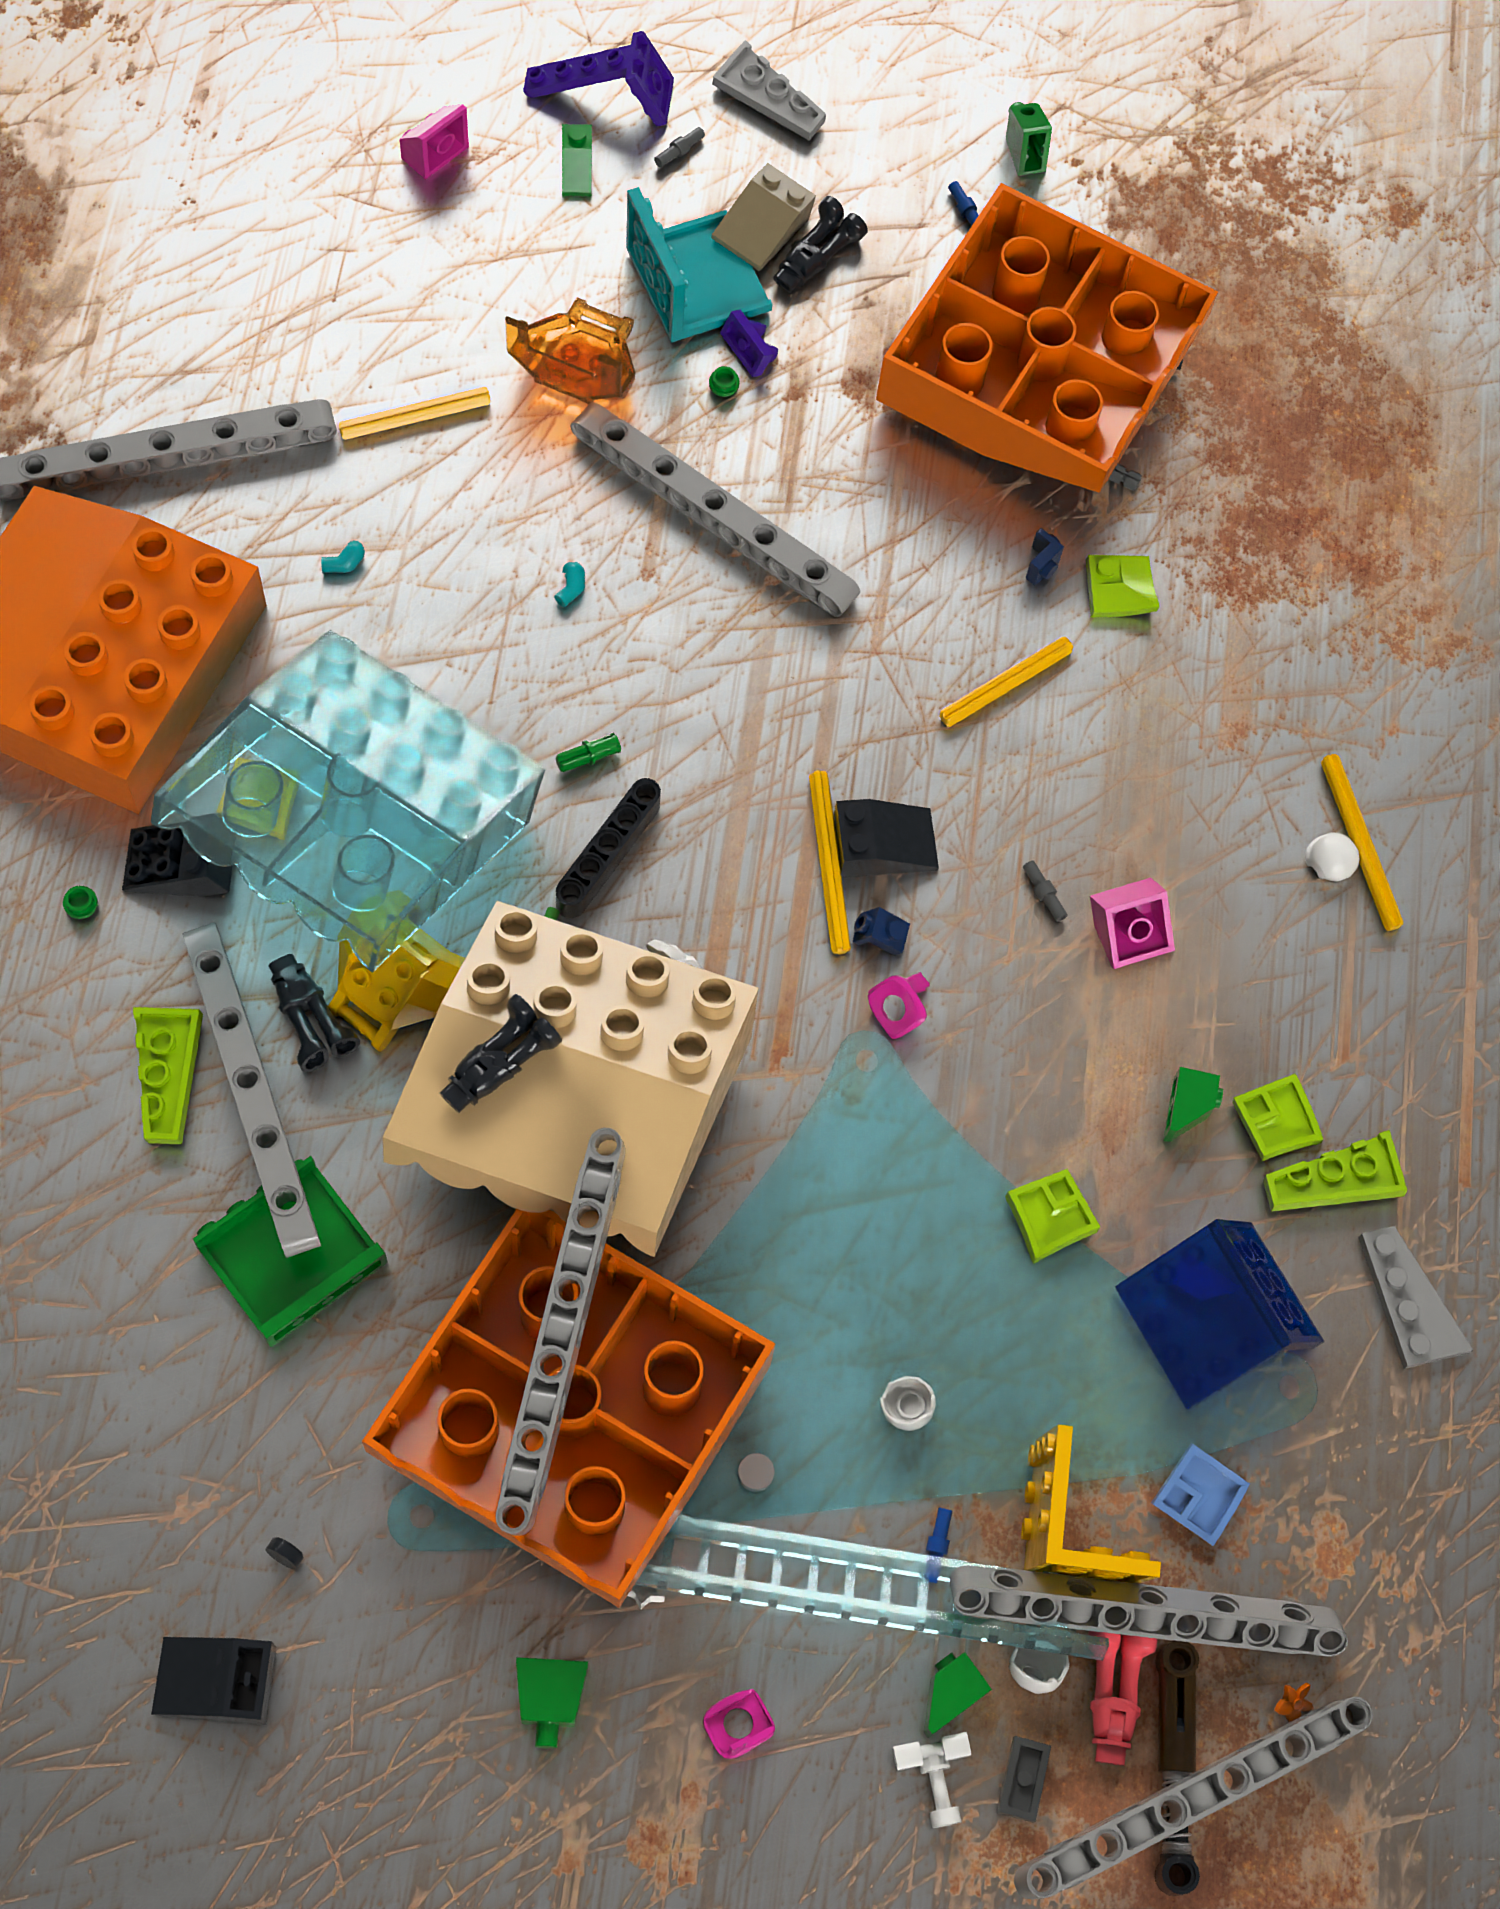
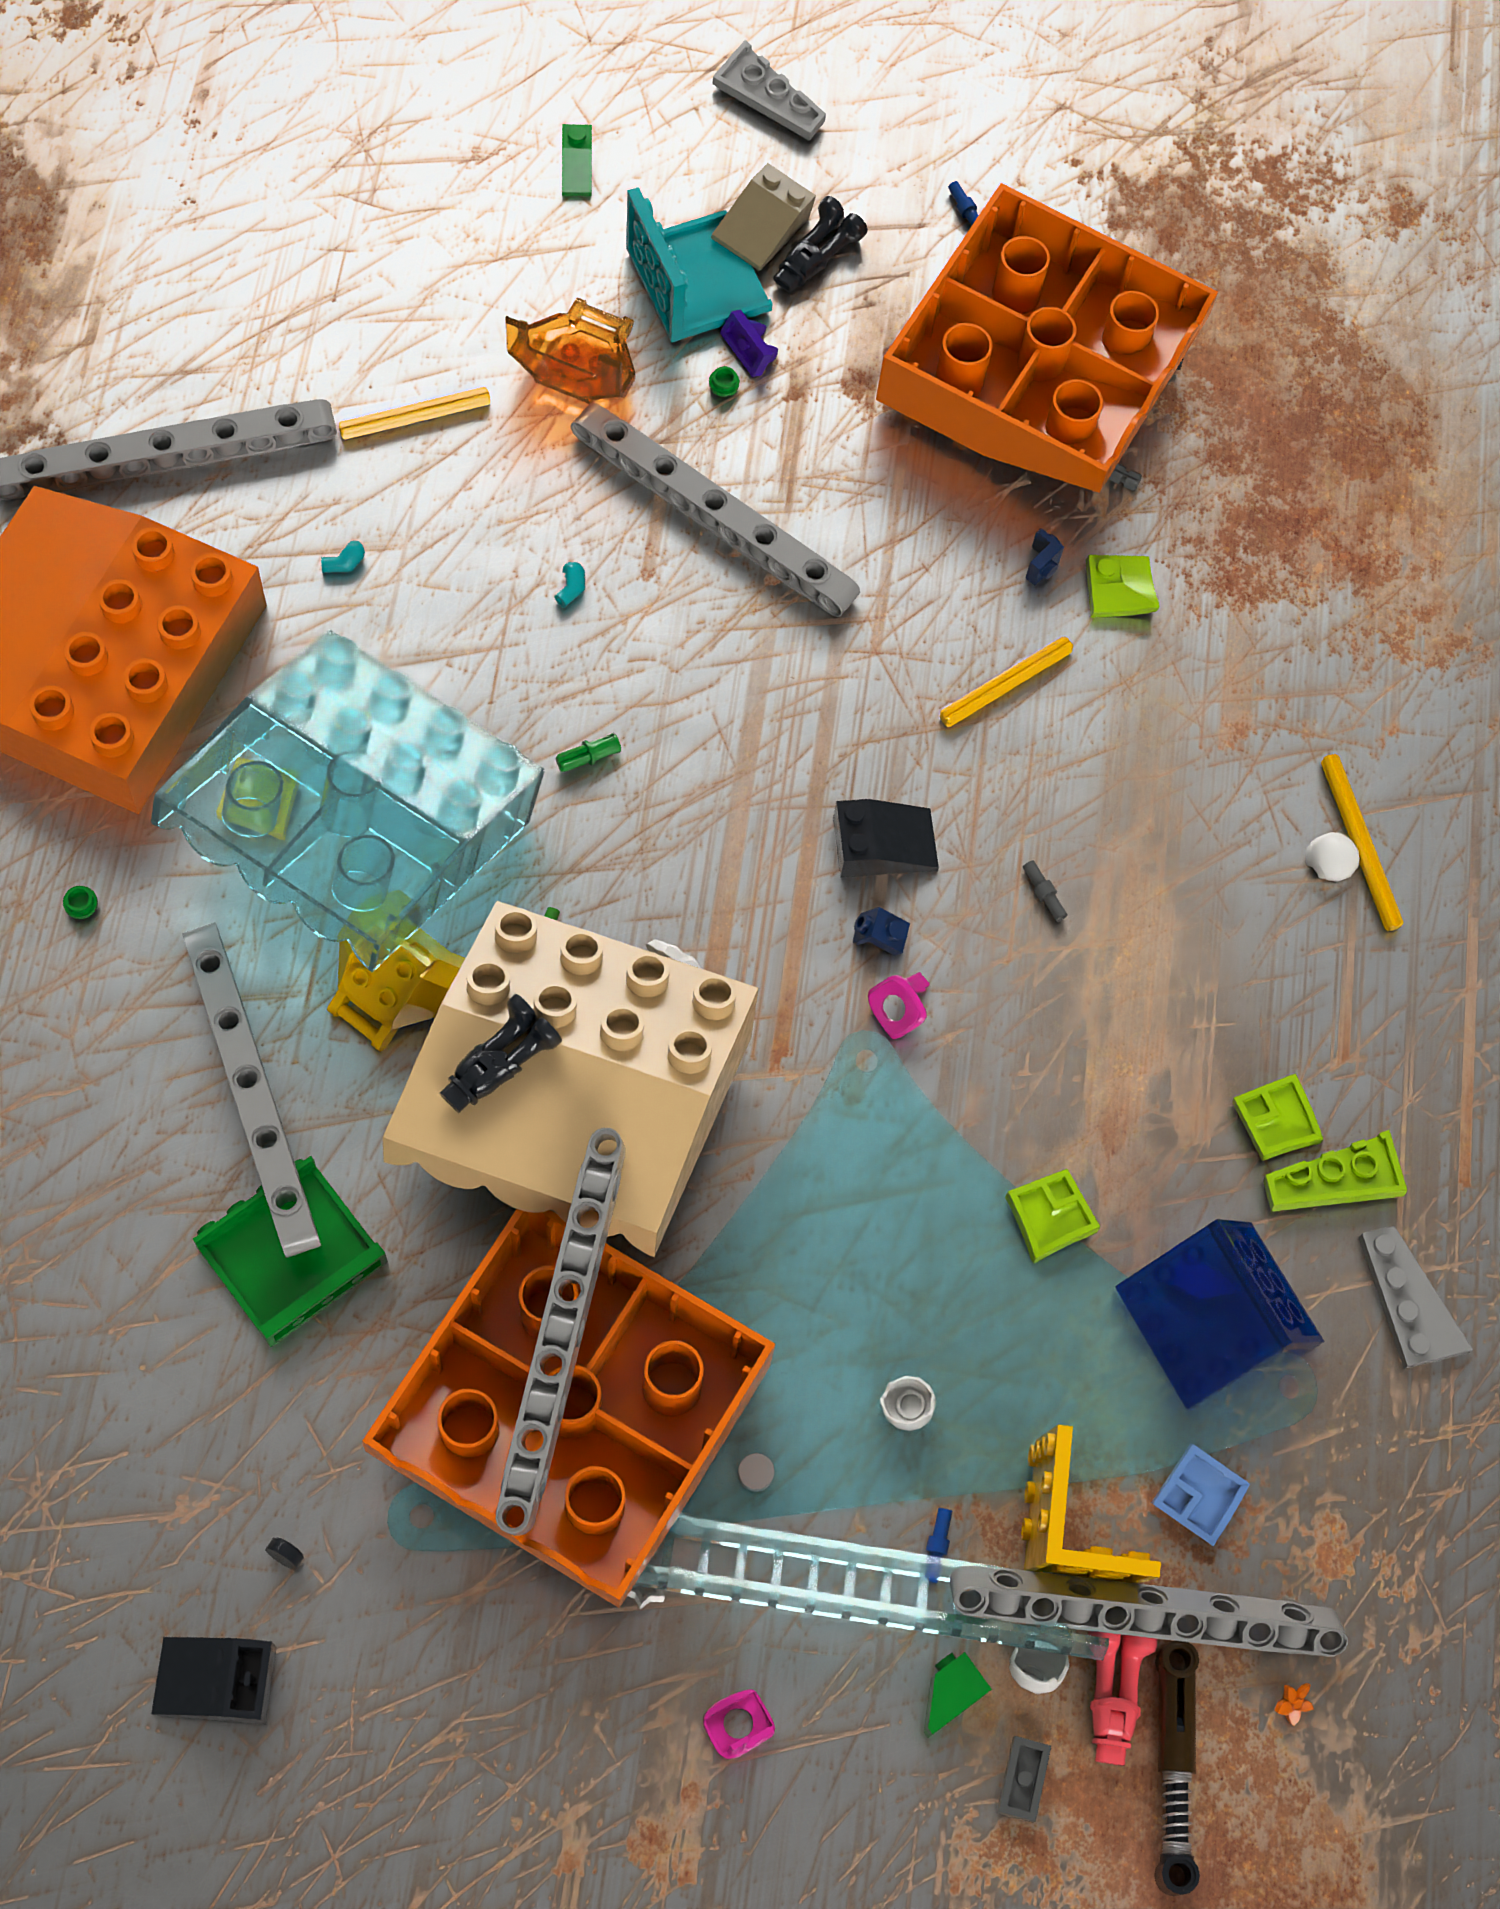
black slope [122,815,237,897] -> none
lime wing [133,1007,203,1144] -> none
black piece [268,954,360,1072] -> none
dark pink slope [399,104,469,180] -> none
green torso [516,1657,588,1749] -> none
dark purple bracket [523,30,674,127] -> none
black beam [556,778,661,918] -> none
dark grey bar [654,126,705,168] -> none
yellow axle [809,770,851,955] -> none
white bar [892,1732,971,1828] -> none
green torso [1006,102,1052,176] -> none
light grey beam [1014,1696,1373,1900] -> none
dark pink slope [1090,878,1175,969] -> none
green slope [1163,1067,1224,1142] -> none

